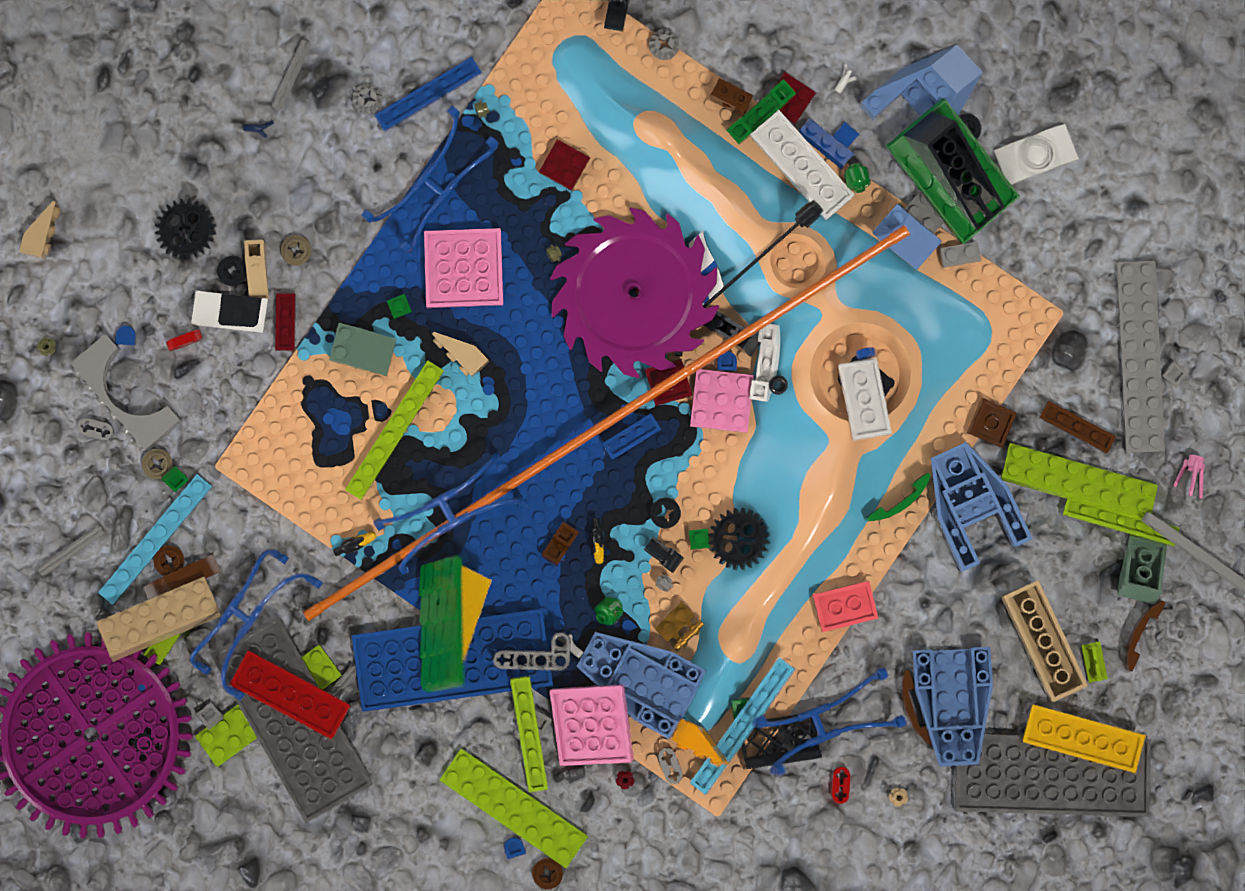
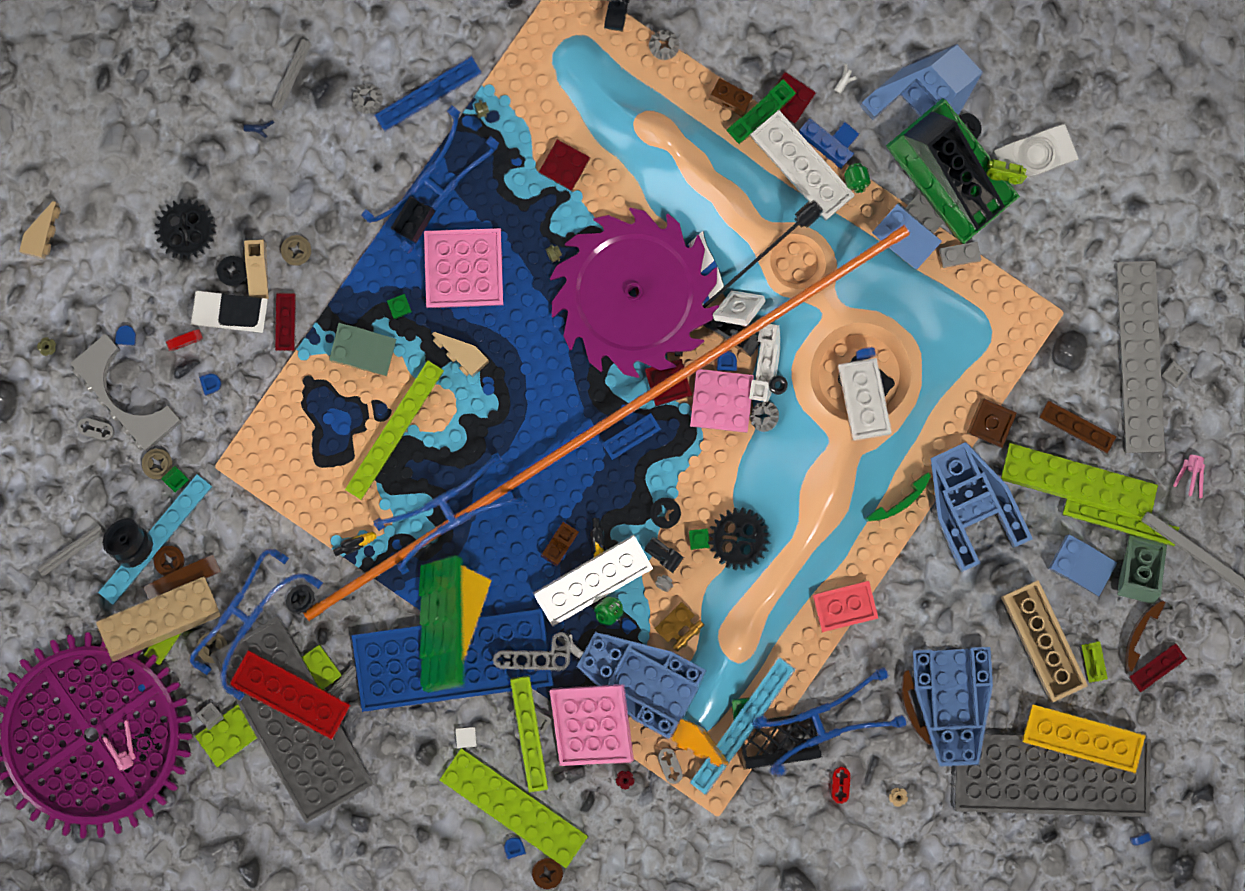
none -> black wheel [102,518,153,568]
none -> bright pink plant [103,720,136,771]
none -> dark tan gear [197,633,228,663]
none -> blue tile [199,374,221,396]
none -> black gear [286,585,316,615]
none -> black bracket [391,196,436,243]
none -> white tile [456,727,477,748]
none -> white plate [533,535,653,626]
none -> white plate [713,290,766,326]
none -> light grey gear [750,401,779,432]
none -> lime hinge [986,159,1027,185]
none -> medium blue slope [1048,534,1117,596]
none -> dark red plate [1129,643,1187,693]
none -> blue tile [1130,832,1152,846]

